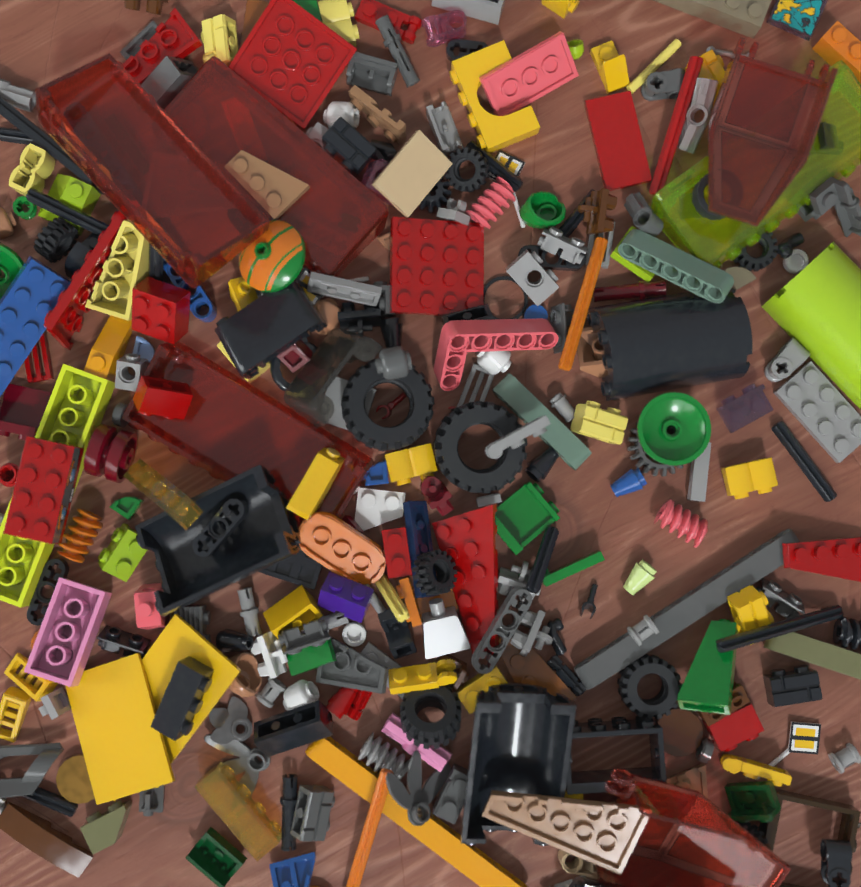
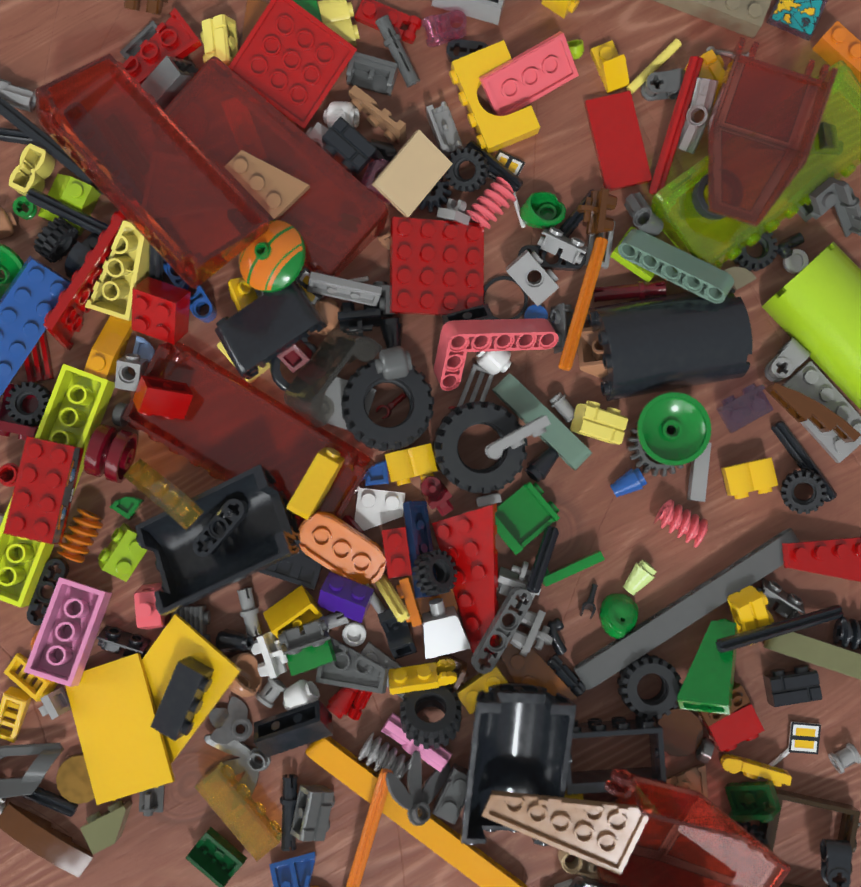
light grey bush [626,615,659,647] -> none
none -> black tyre [5,382,51,426]
none -> green hair [599,593,638,639]
none -> reddish brown slope [765,383,861,443]
none -> black tyre [781,469,827,514]

